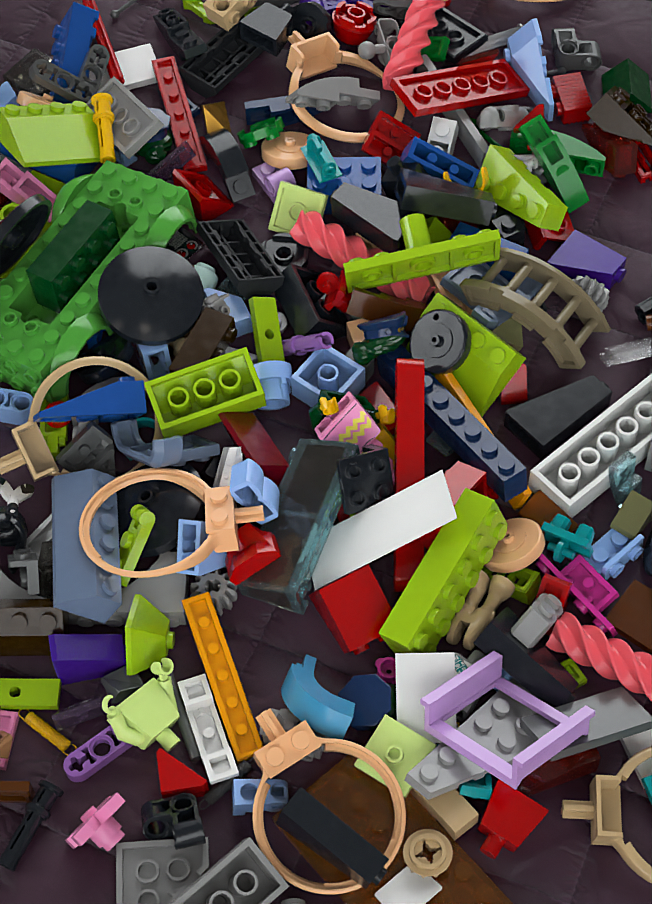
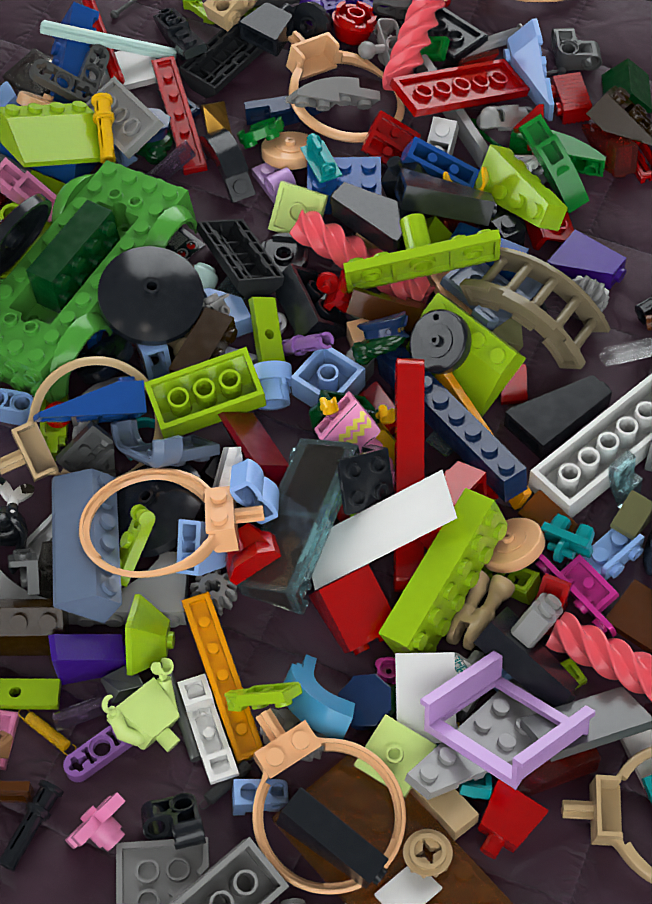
red slope [156,748,209,798] -> none
red slope [172,169,234,221] -> none
none -> light aqua axle [40,20,177,59]
none -> lime hinge [224,682,302,712]

